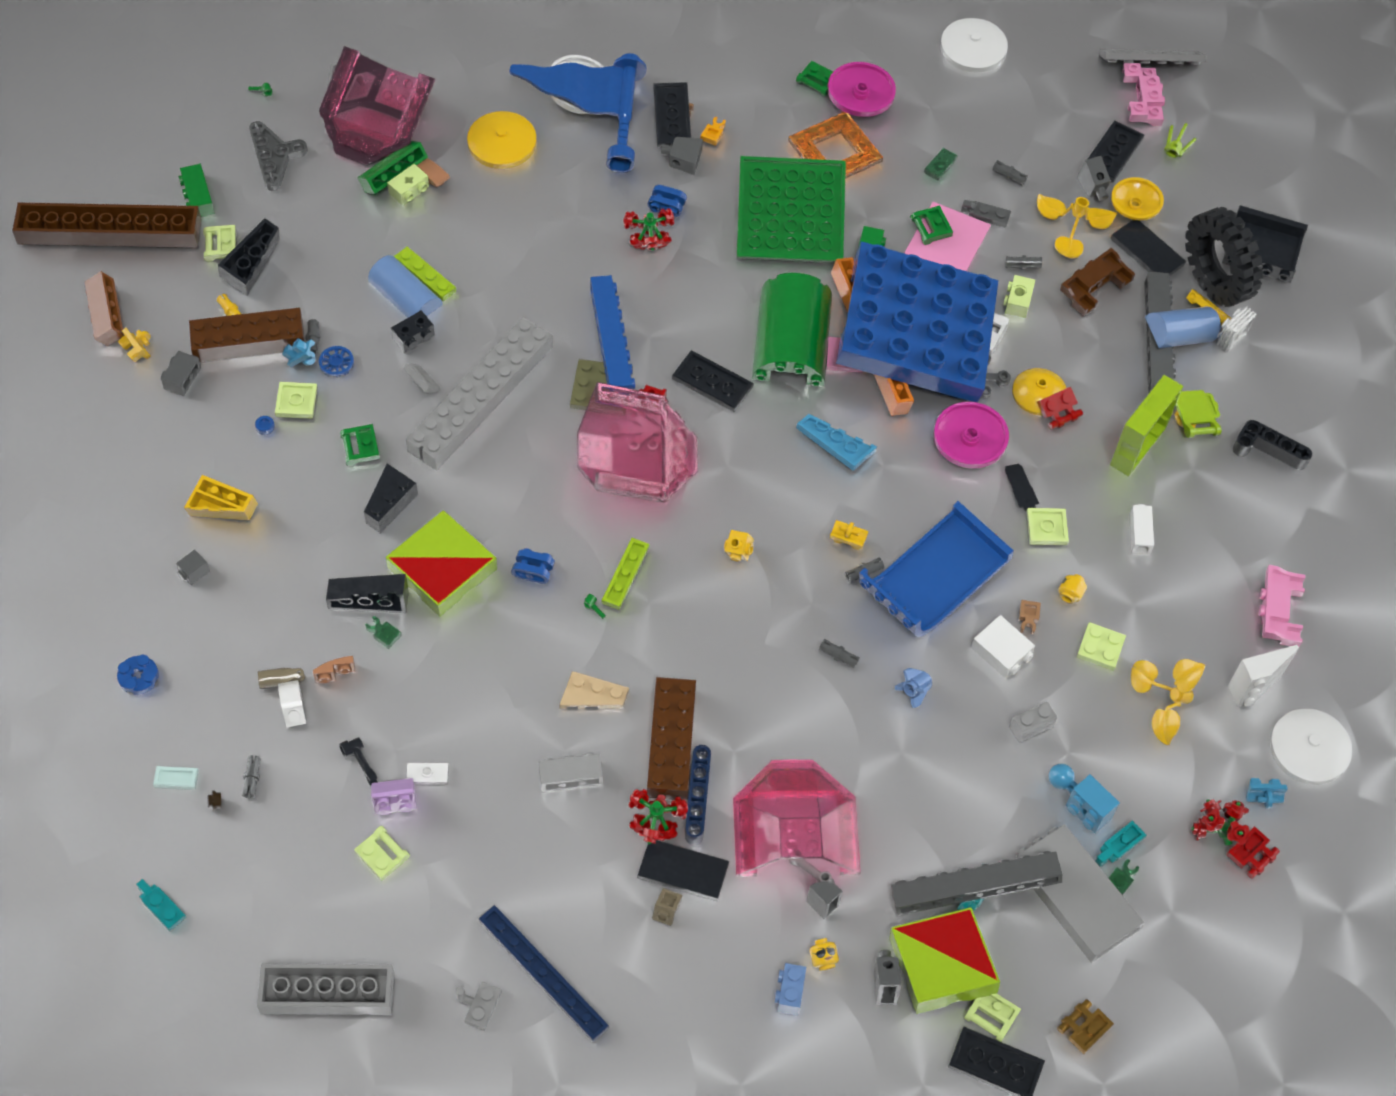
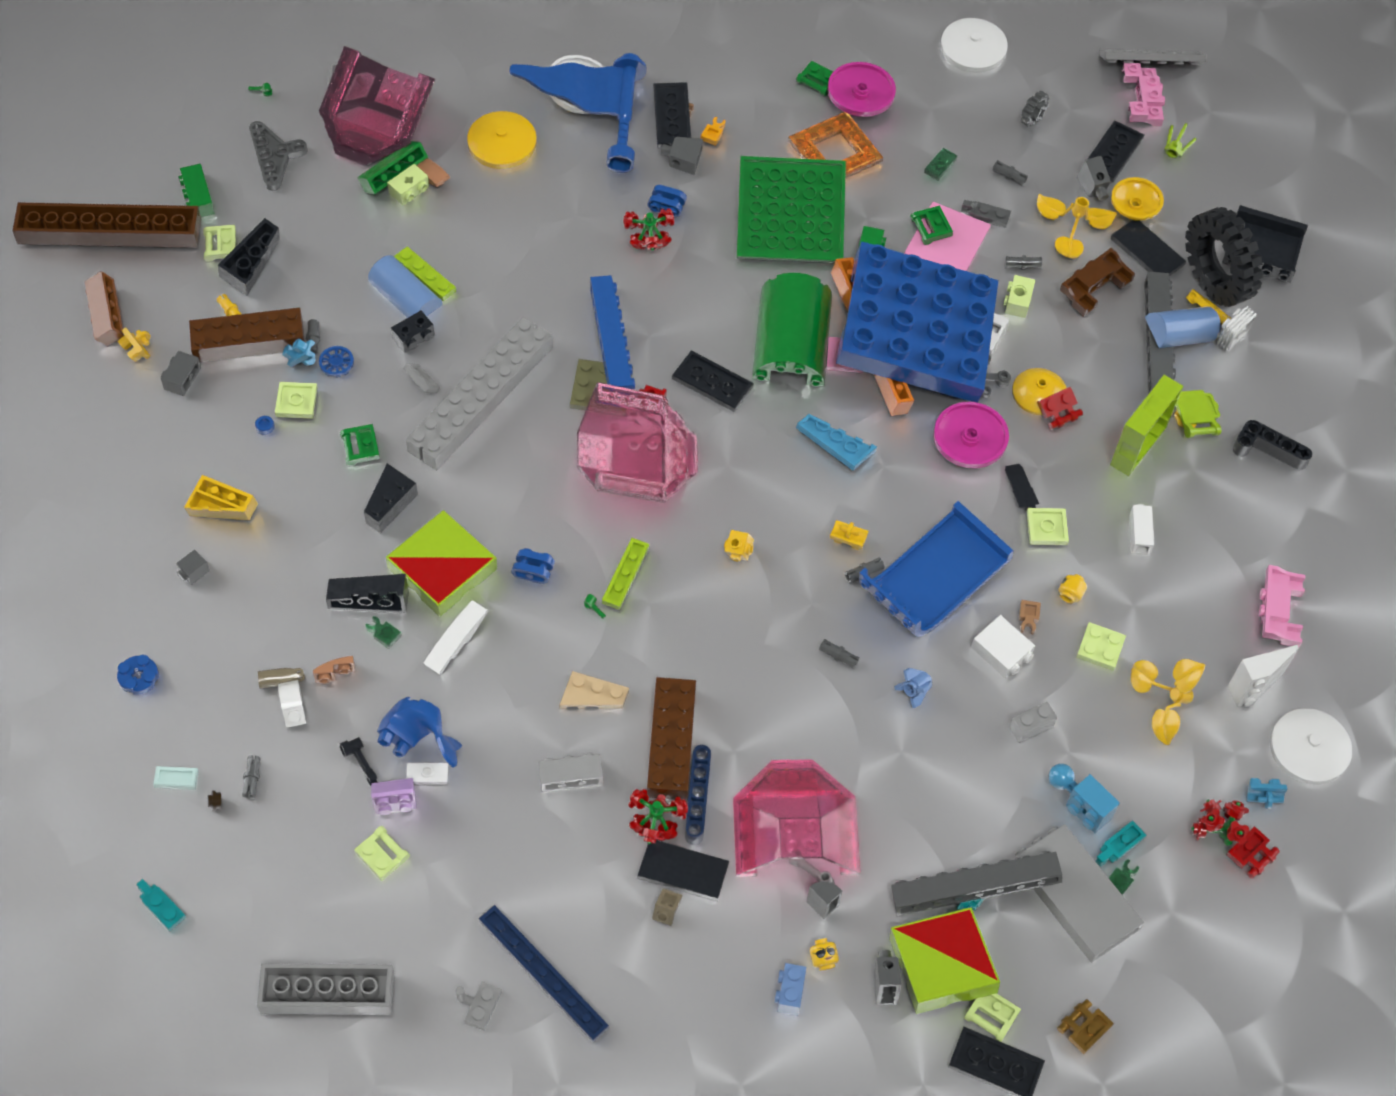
none -> blue hips [377,697,462,768]
none -> white slope [423,600,488,675]
none -> dark grey gear [1021,90,1050,127]

